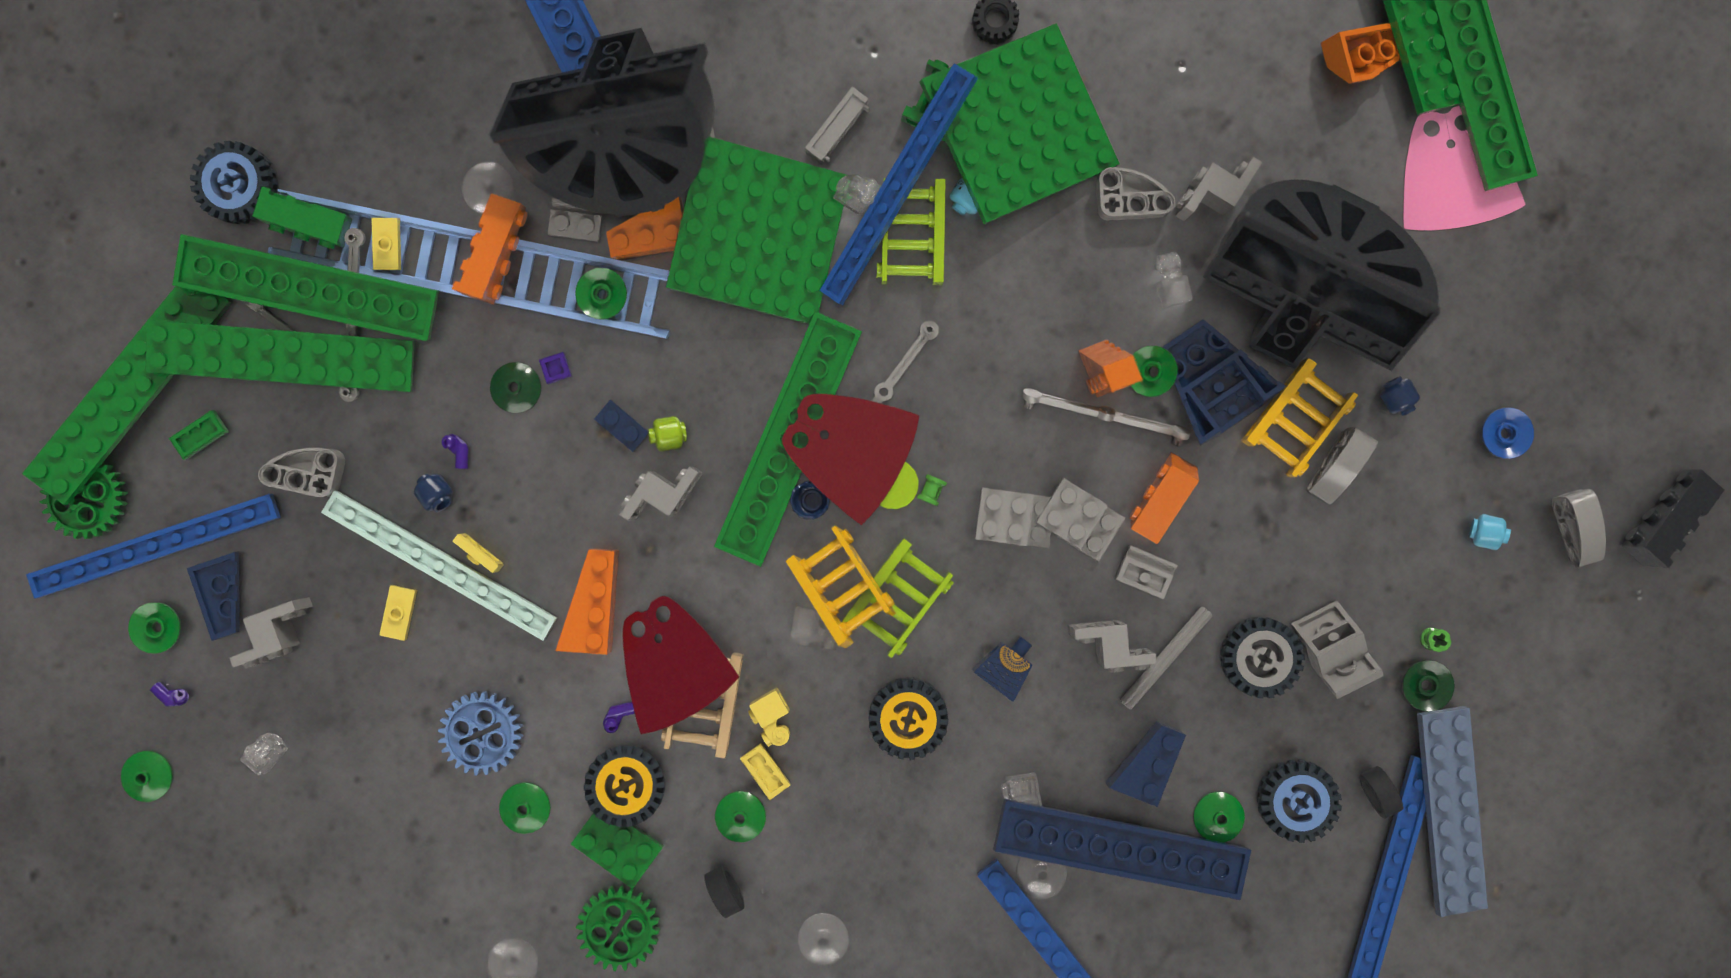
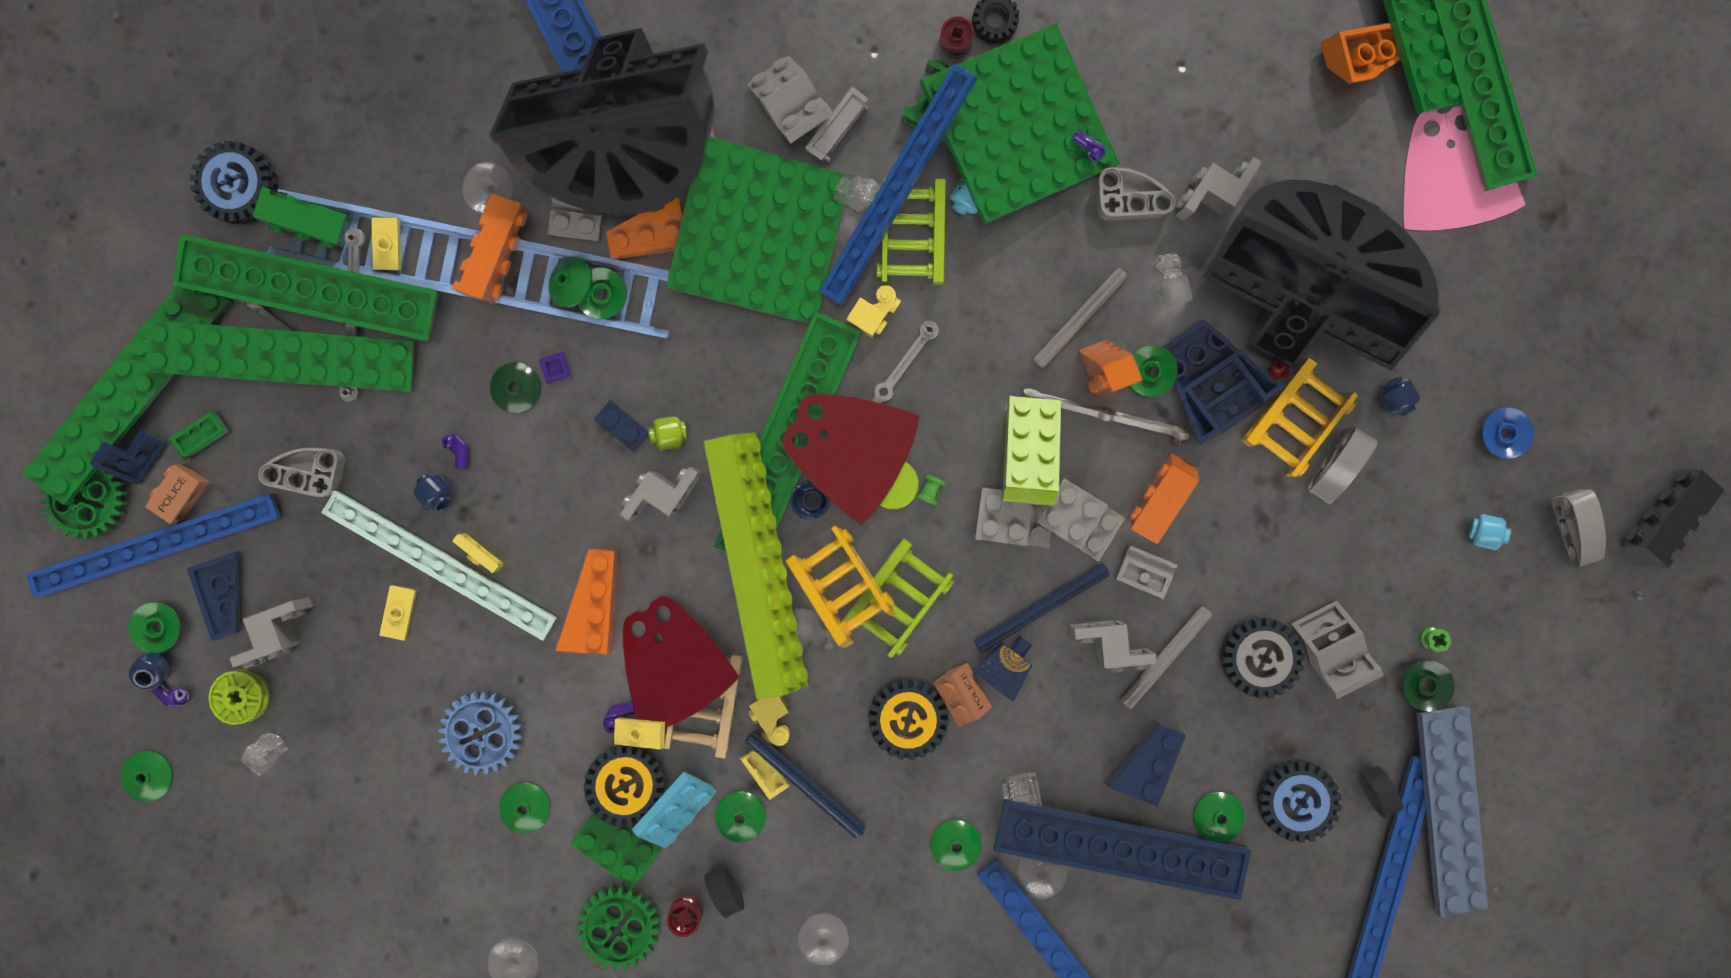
none -> dark blue plate [90,430,166,485]
none -> dark blue head [129,652,169,690]
none -> nougat brick [145,464,209,524]
none -> lime wheel [208,669,271,725]
none -> green dish [549,257,592,308]
none -> light yellow plate [614,718,665,749]
none -> medium azure plate [632,772,717,848]
none -> dark red wheel [666,895,703,937]
none -> lime brick [704,432,808,700]
none -> dark blue axle [745,731,866,839]
none -> light grey bracket [747,55,833,144]
none -> light yellow brick [846,286,901,338]
none -> green dish [931,820,981,871]
none -> nougat brick [933,663,992,727]
none -> dark red wheel [939,16,974,59]
none -> dark blue axle [974,563,1110,652]
none -> lime brick [1002,396,1061,506]
none -> light grey axle [1033,268,1128,368]
none -> dark purple arm [1071,129,1105,162]
none -> dark red arm [1268,360,1290,379]

